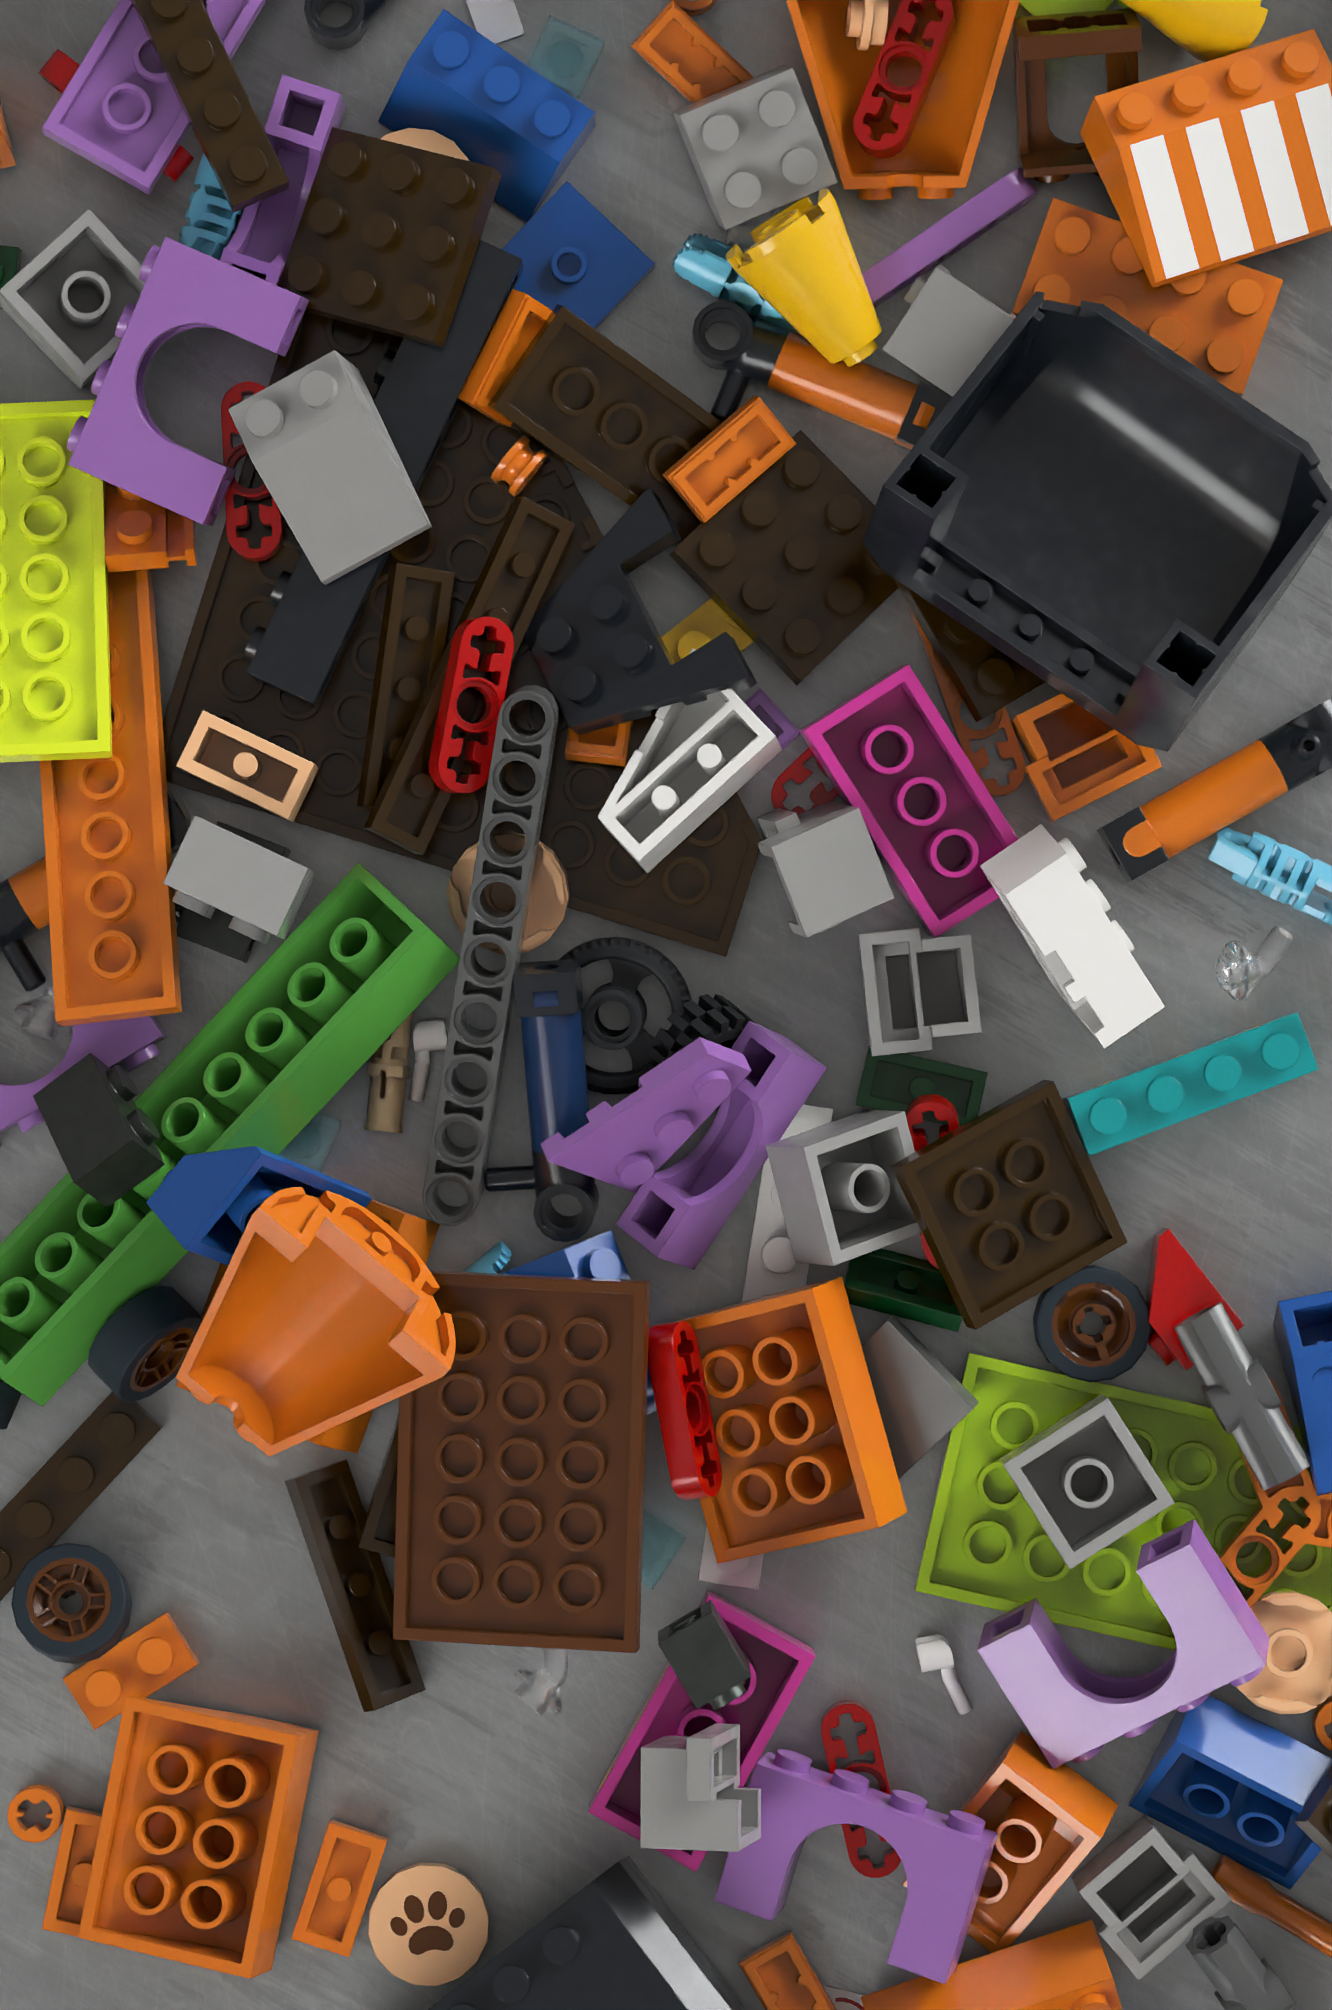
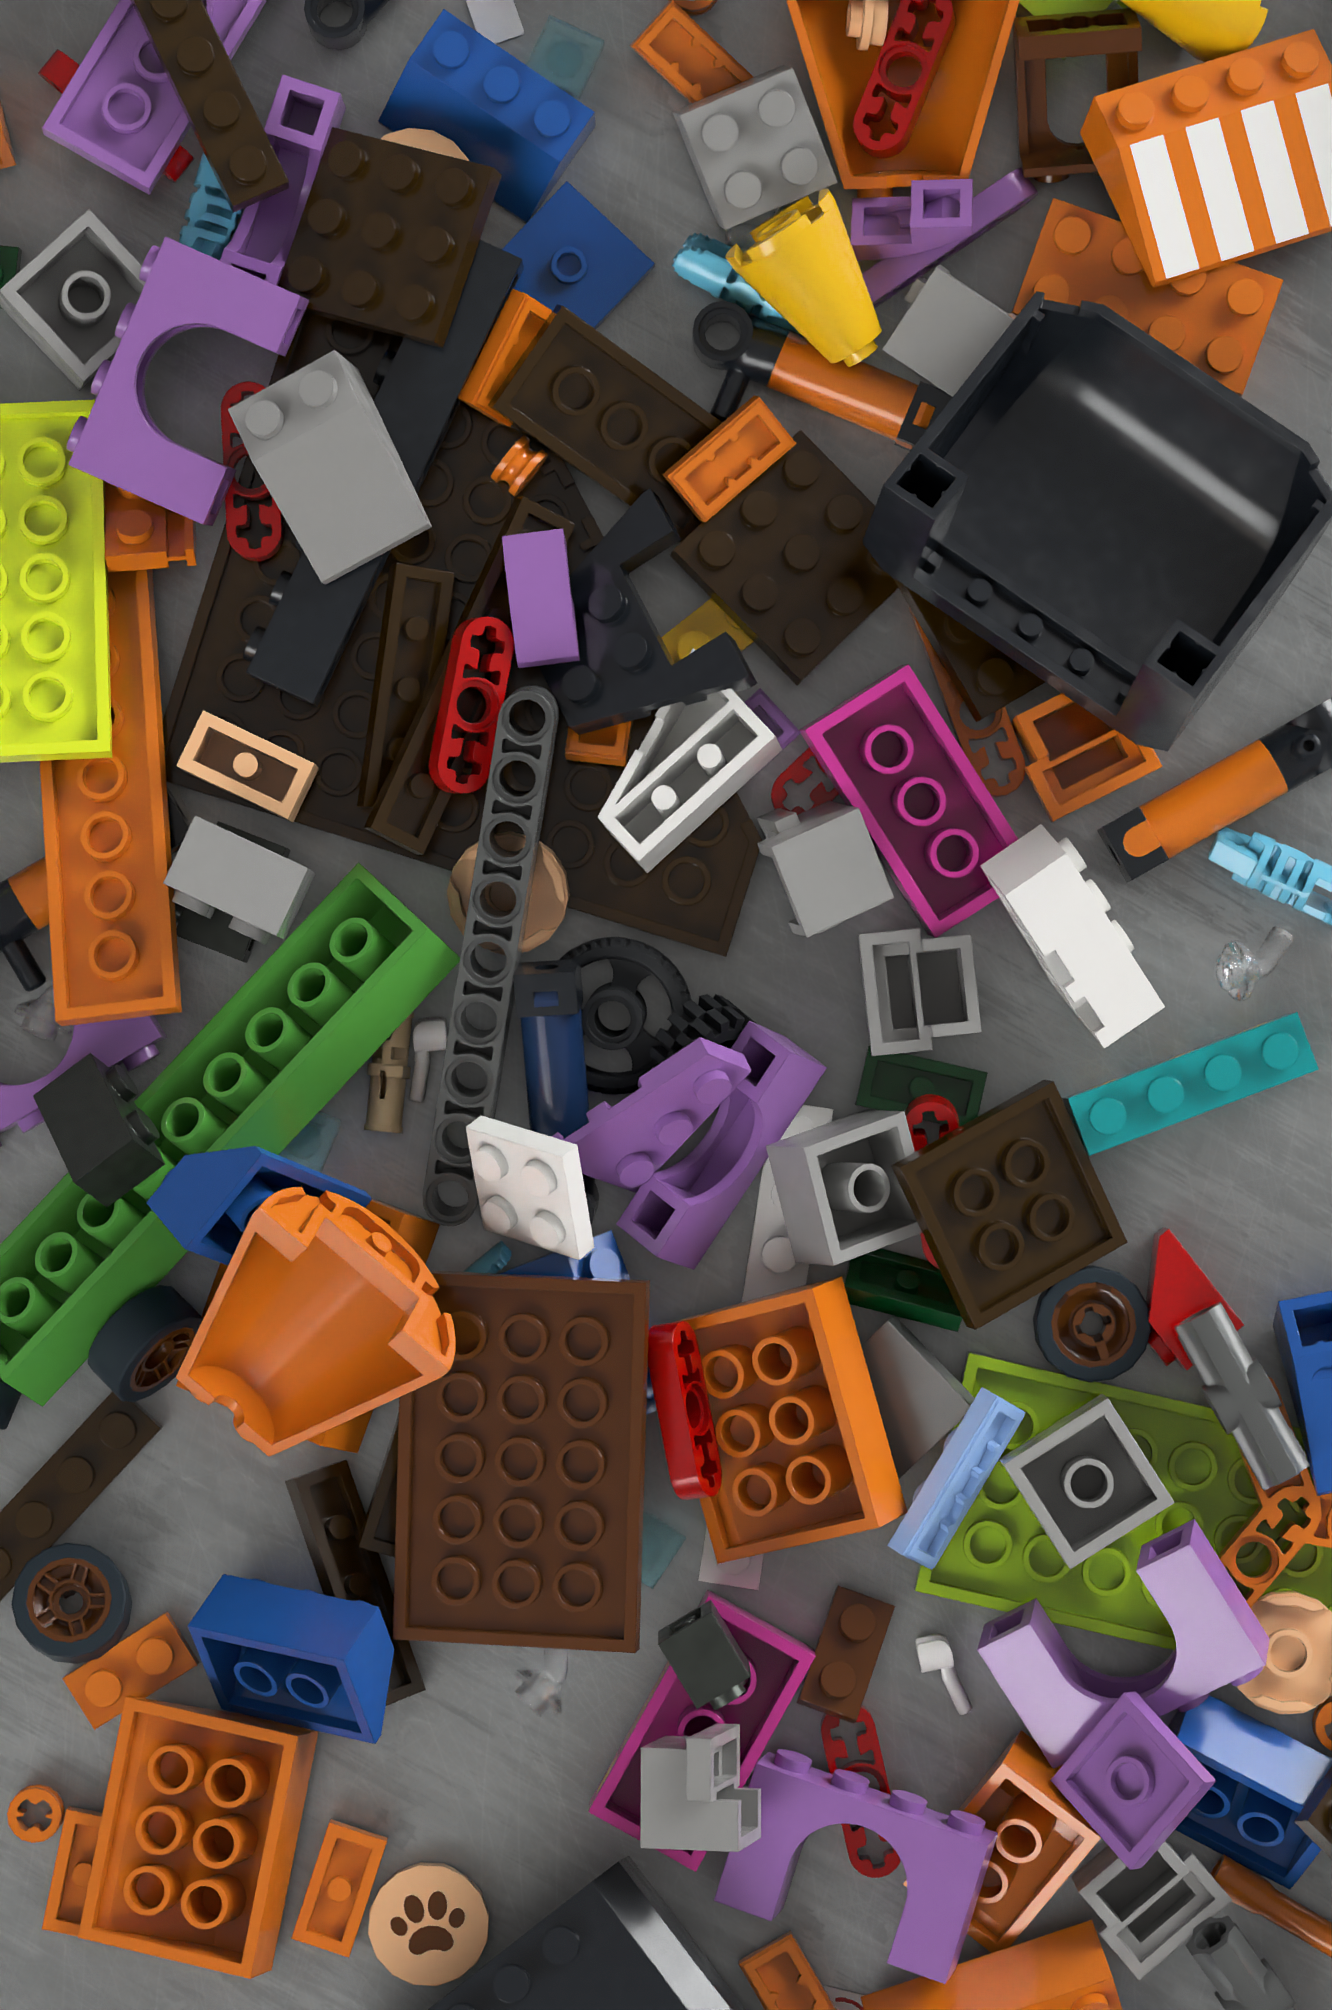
none -> blue slope [188,1574,394,1744]
none -> white plate [466,1115,594,1260]
none -> medium lavender slope [502,528,580,668]
none -> reddish brown plate [797,1585,895,1724]
none -> medium lavender slope [851,179,973,261]
none -> light blue plate [887,1387,1026,1570]
none -> medium lavender plate [1051,1691,1216,1870]

